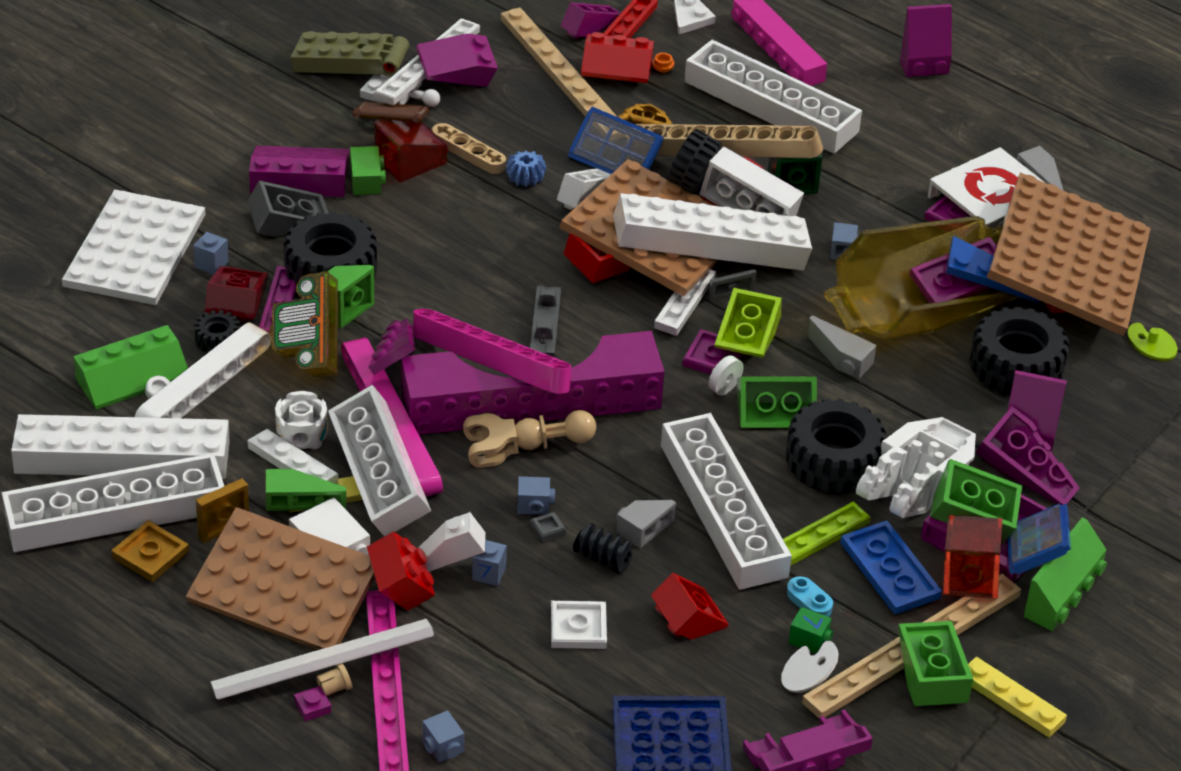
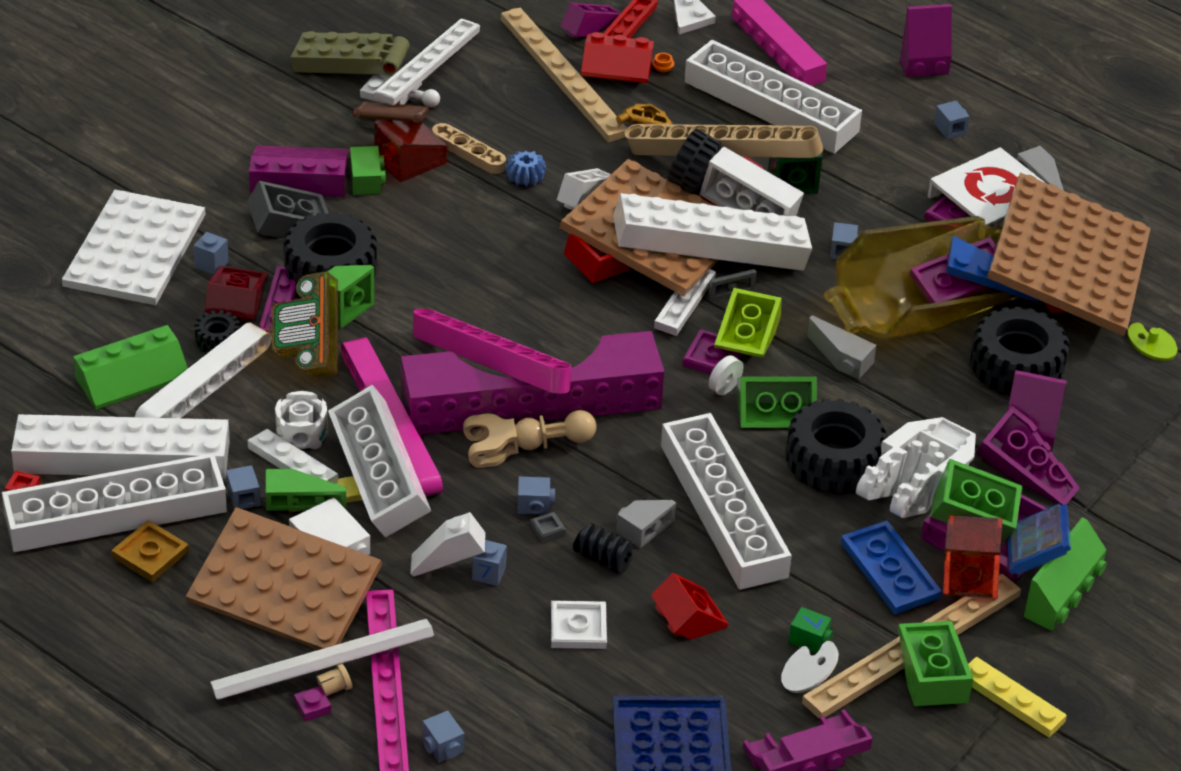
white tile [145,376,170,399] -> none
pearl gold plate [196,478,249,543] -> none
red brick [367,532,435,611] -> none
magenta wing [368,318,415,375] -> none
magenta slope [416,33,498,87] -> none
dark grey hinge [530,286,561,358] -> none
clear piece [568,106,664,174] -> none
lime tile [783,502,870,566] -> none
medium azure plate [787,576,833,617] -> none
none -> red plate [4,470,41,492]
none -> sand blue brick [226,465,260,510]
none -> sand blue brick [934,101,970,139]

